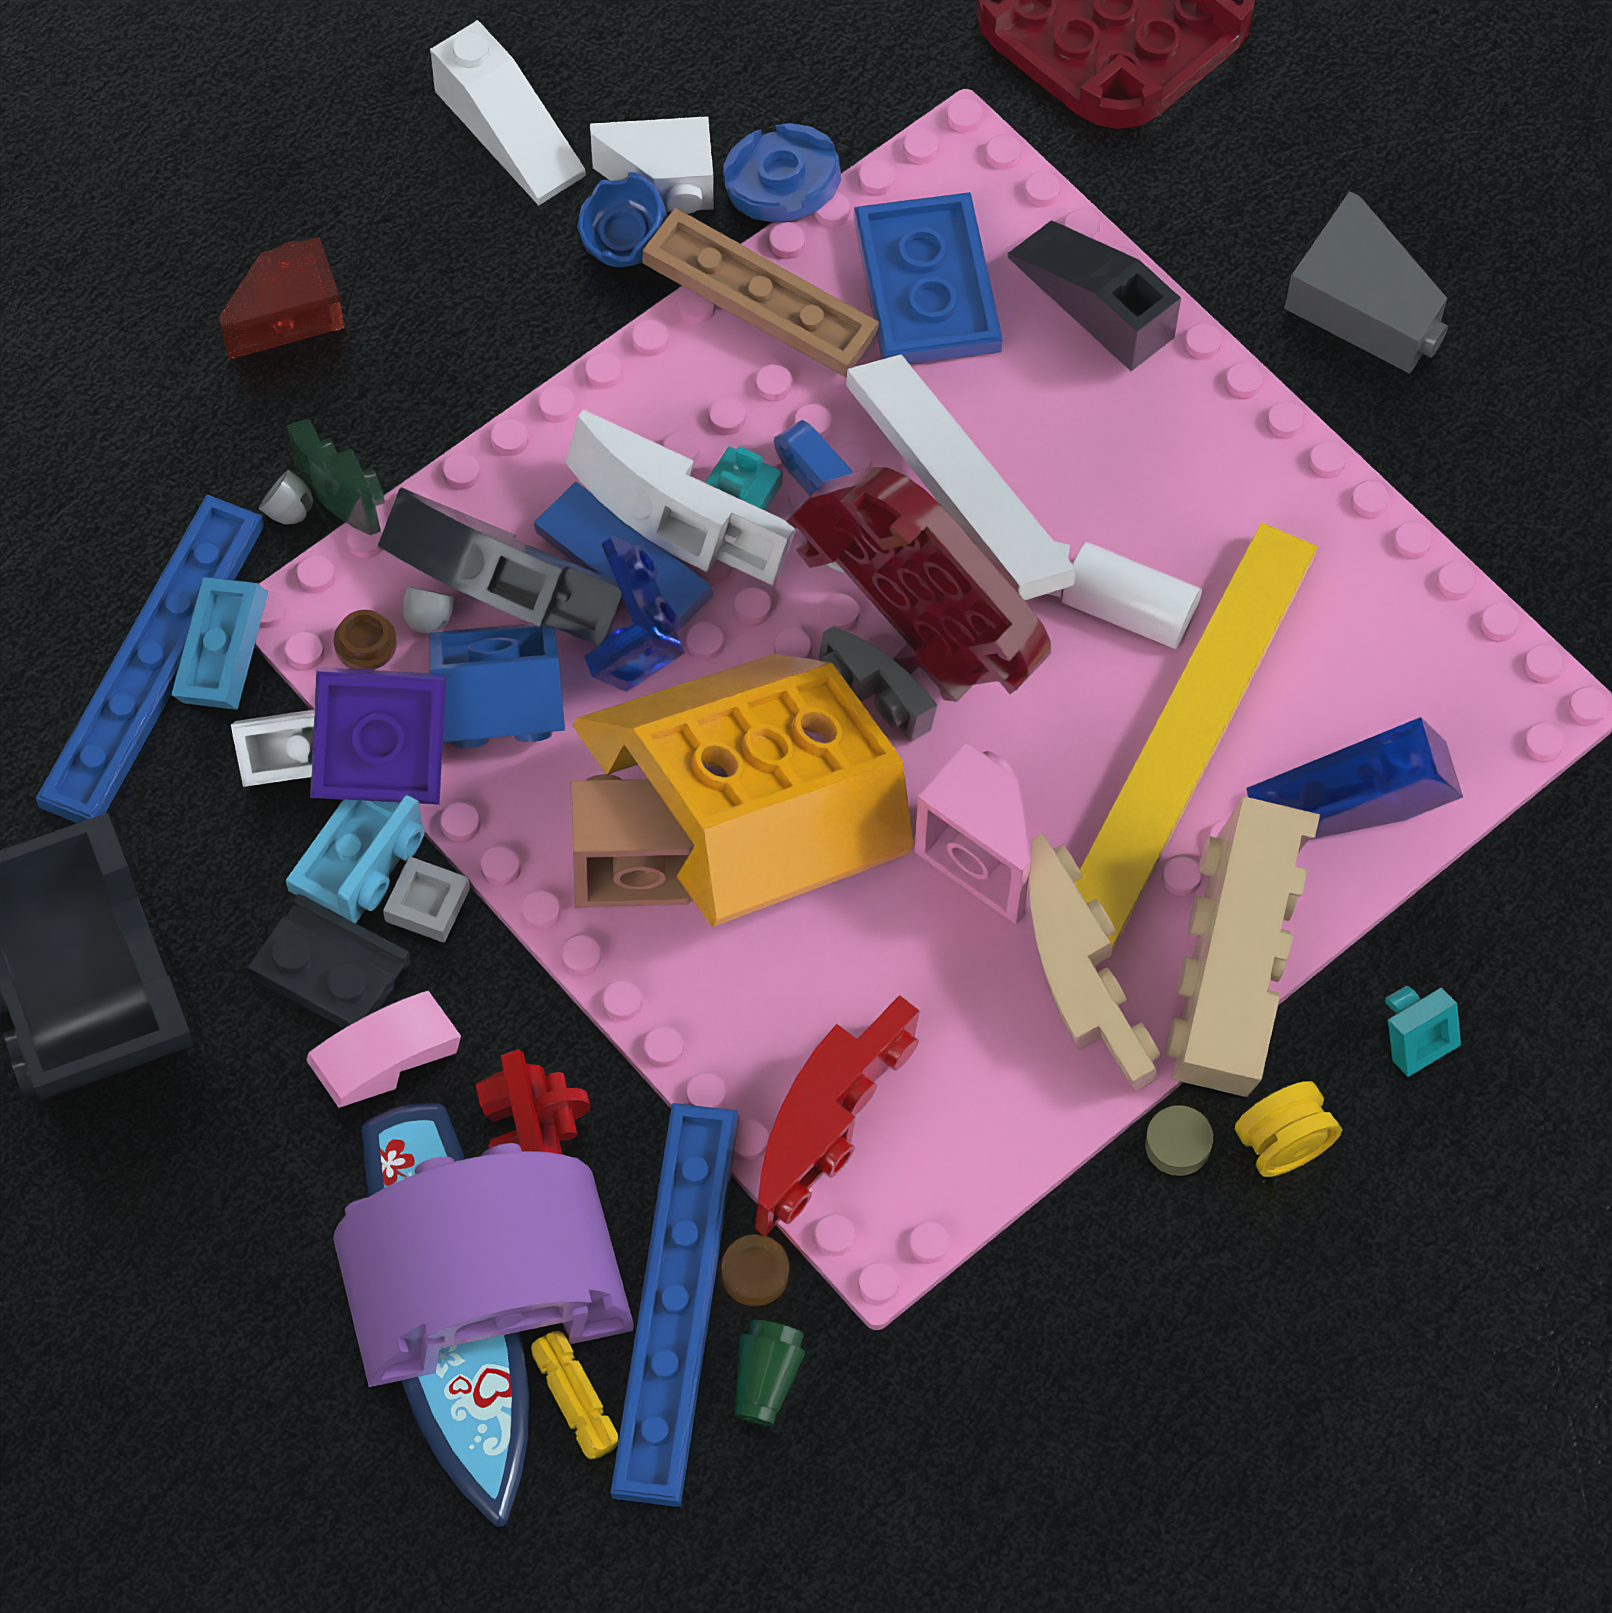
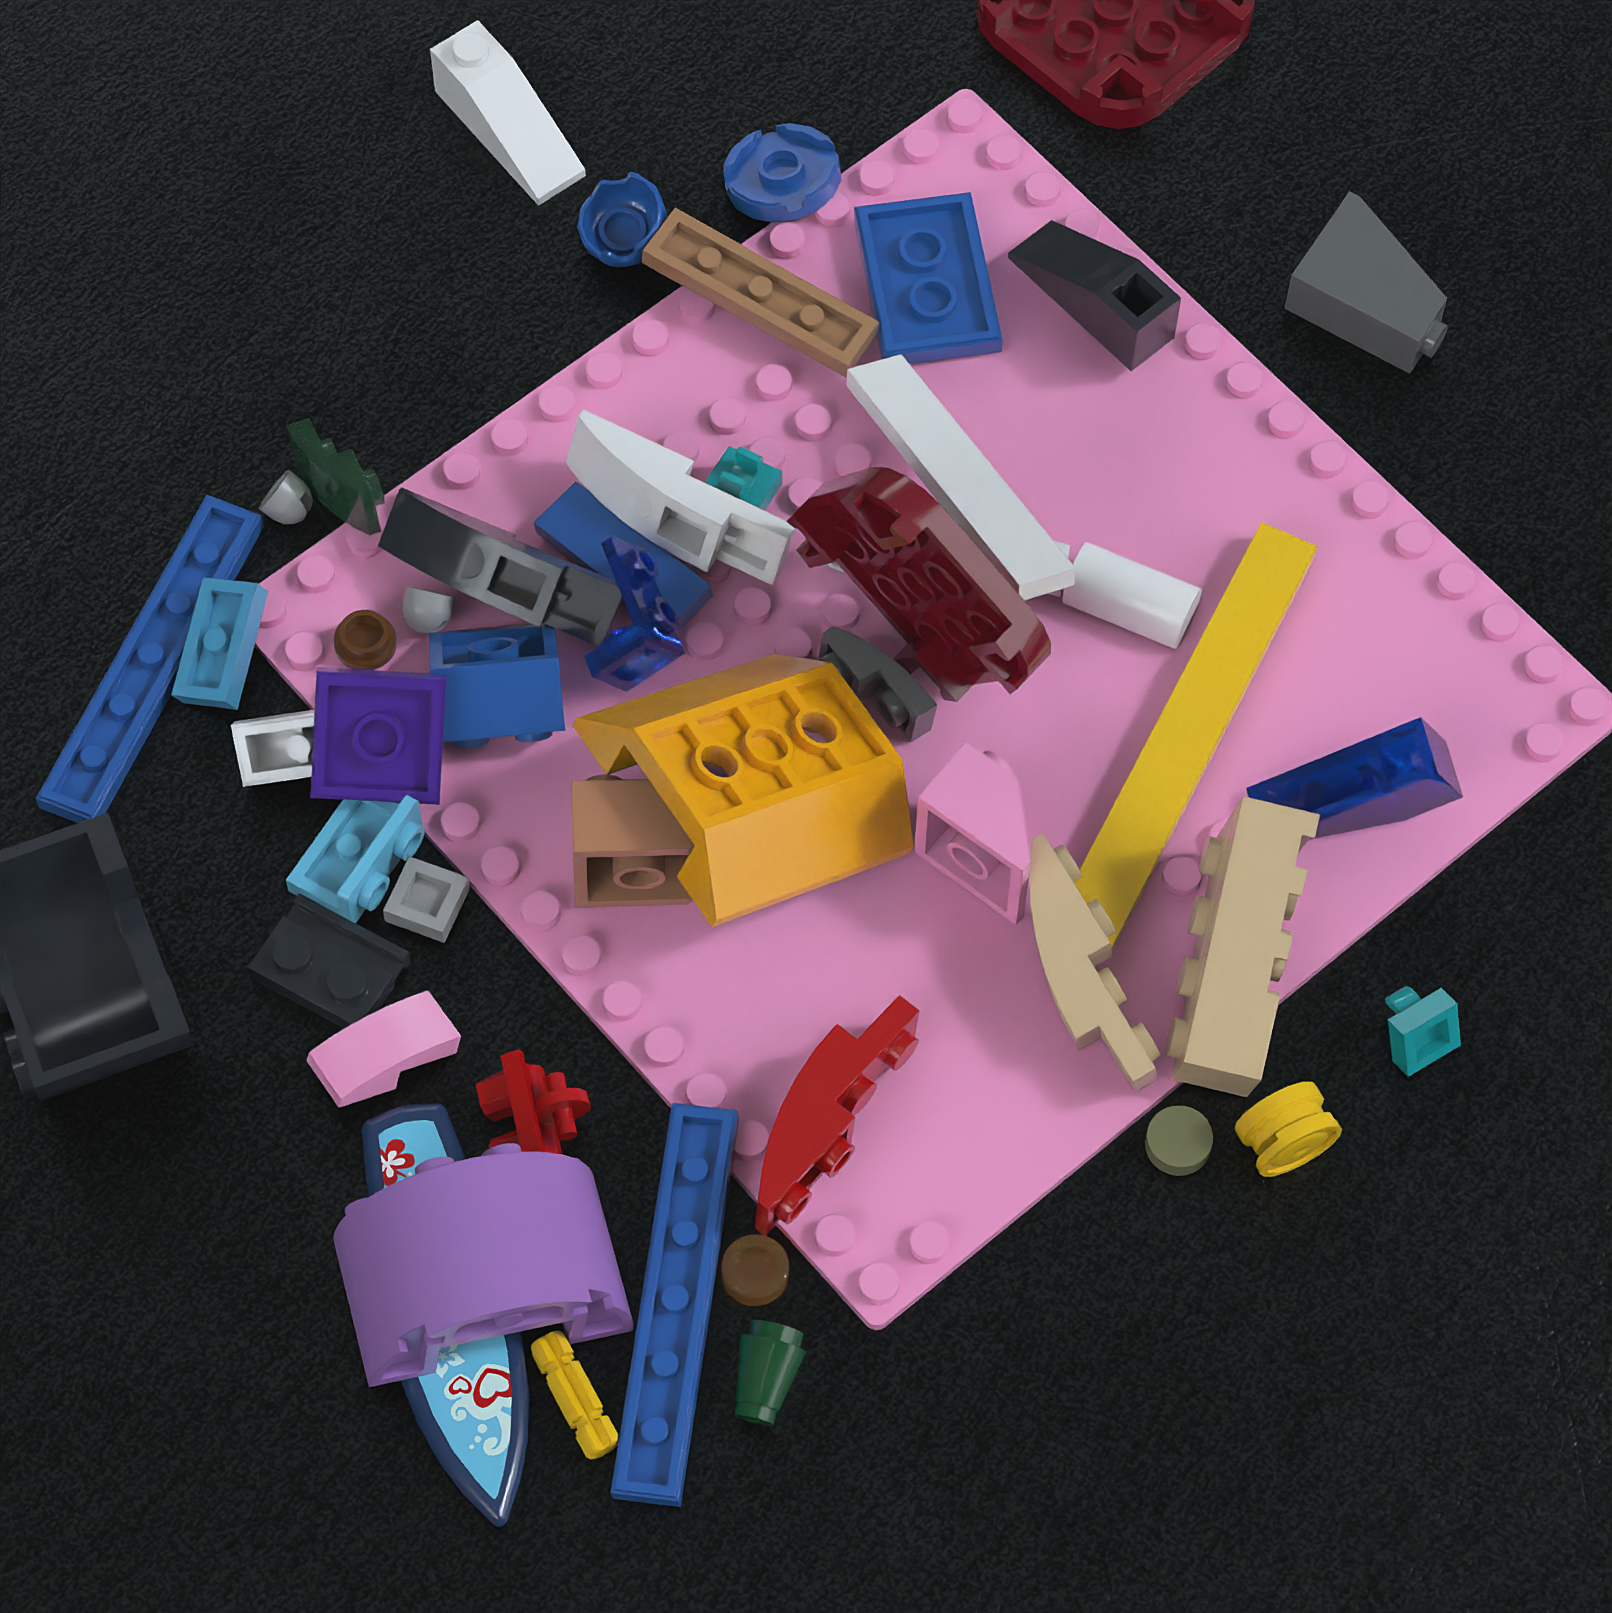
clear red slope [219,237,344,359] -> none
white slope [590,117,714,214] -> none
blue beam [773,420,853,496] -> none

